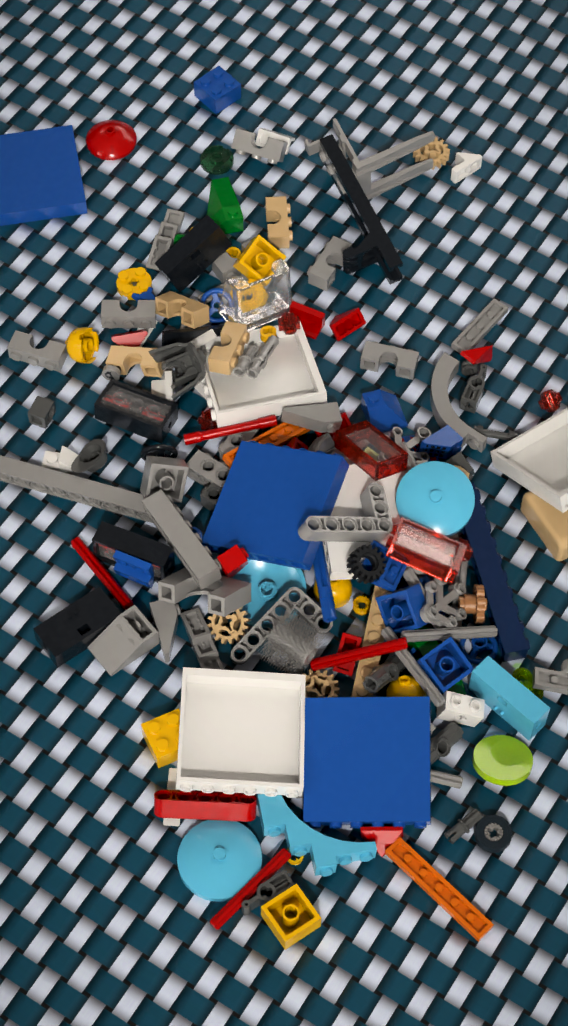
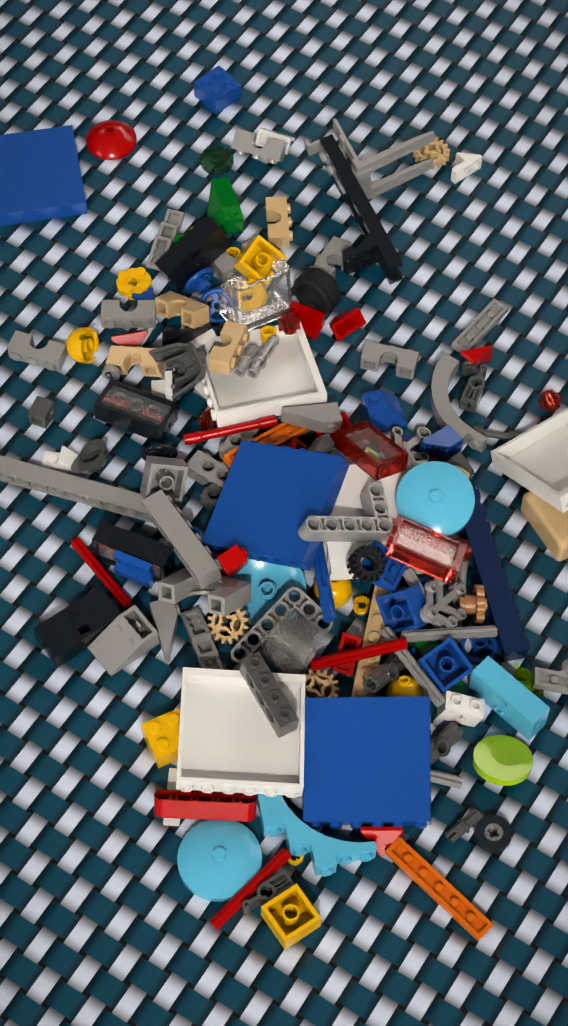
none -> blue piece [184,267,214,294]
none -> dark grey brick [239,652,299,738]
none -> black tyre [293,267,341,315]

